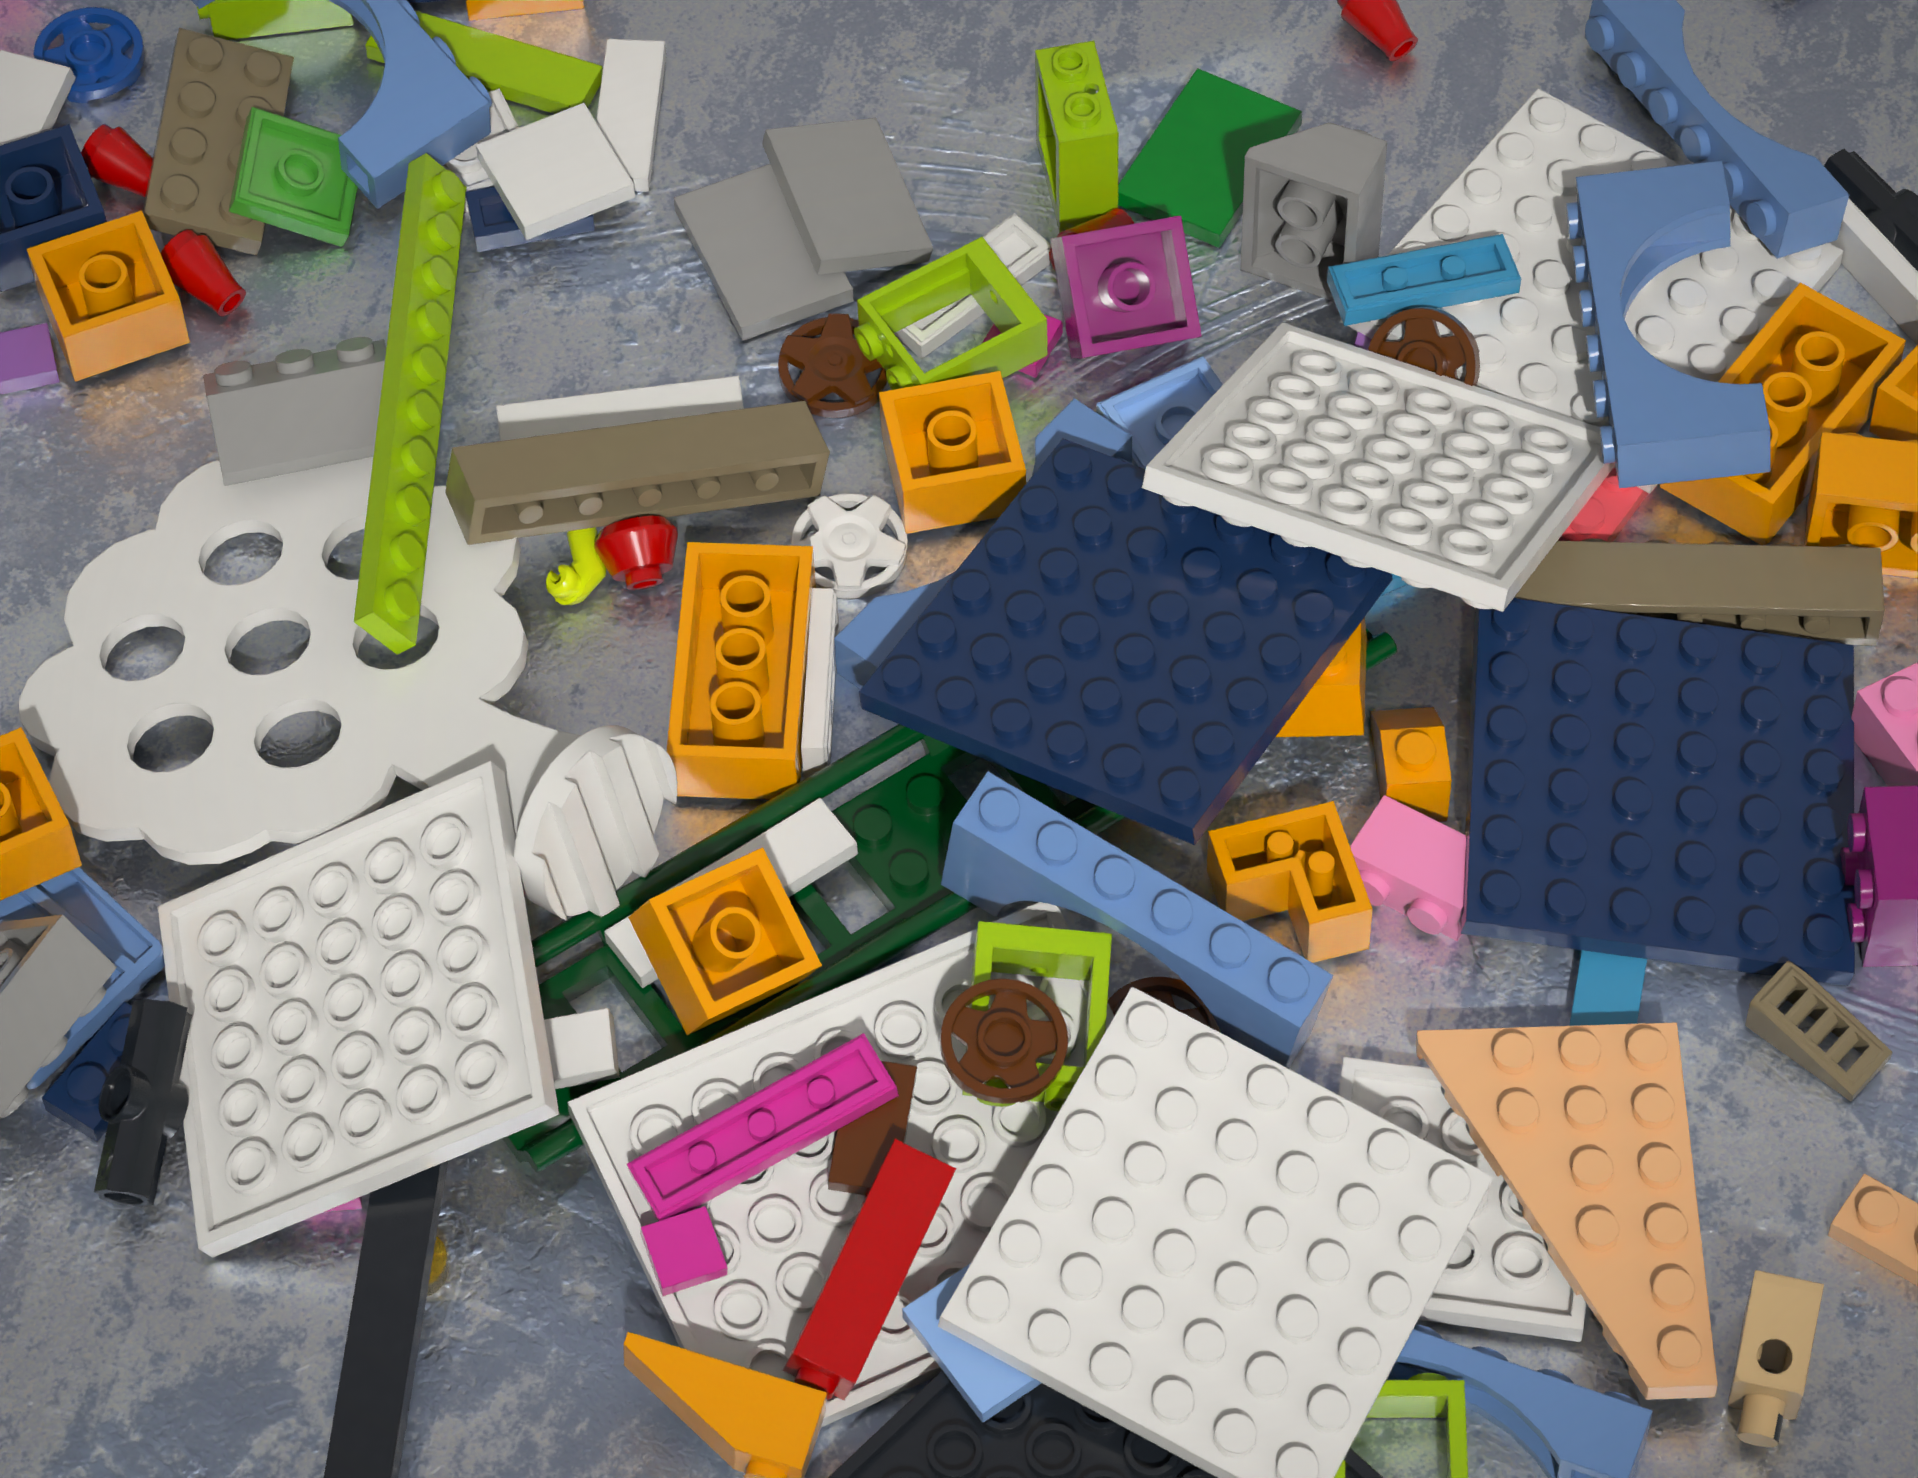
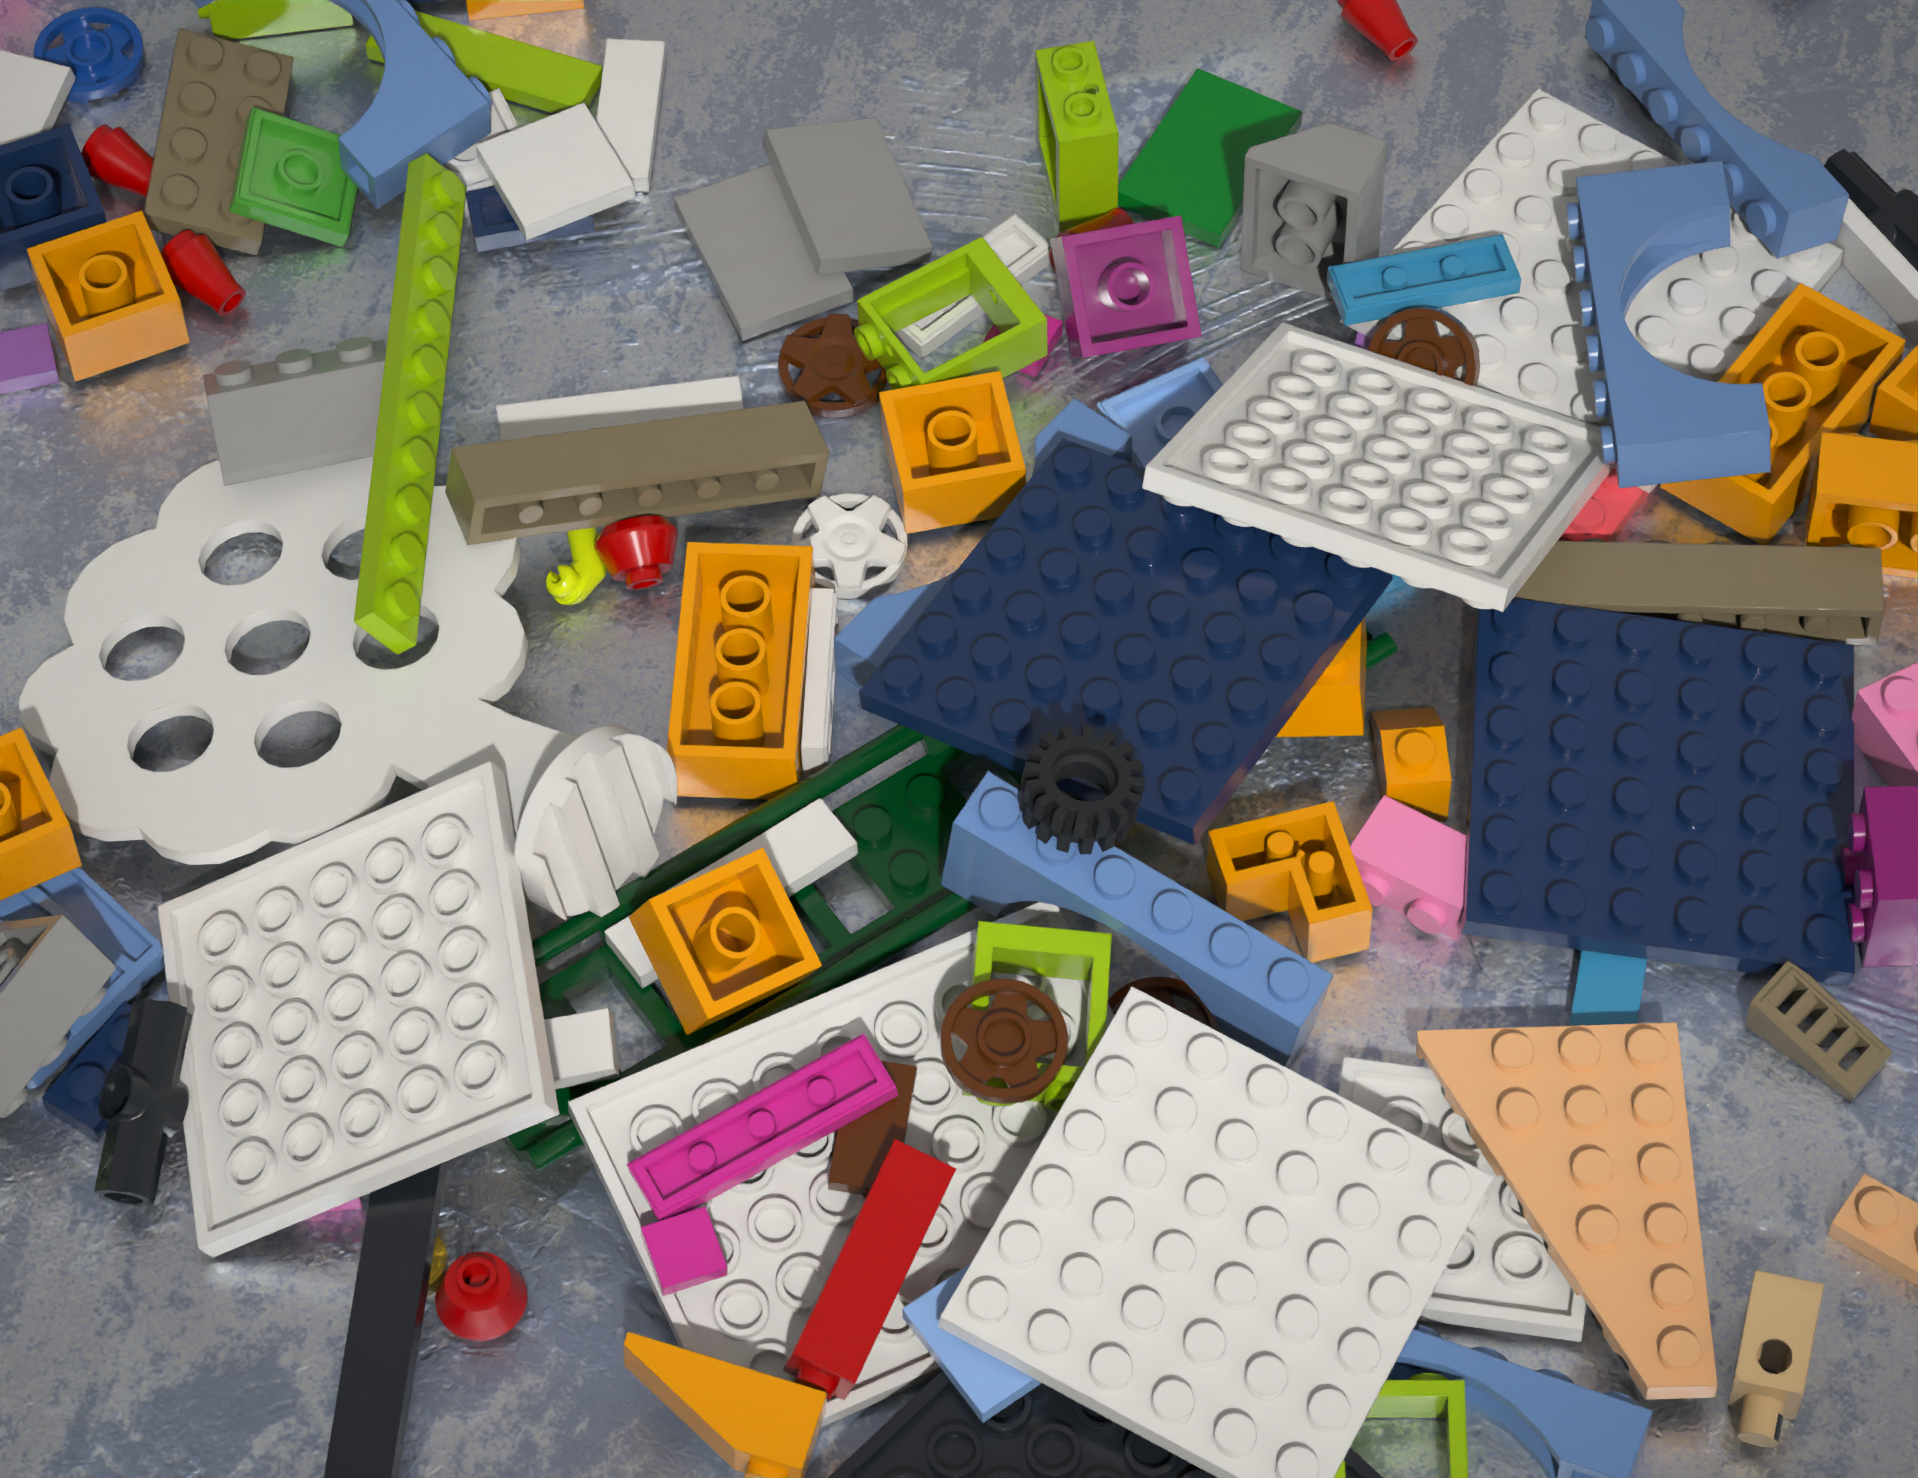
none -> red cone [435,1251,528,1341]
none -> black tyre [1018,725,1145,854]

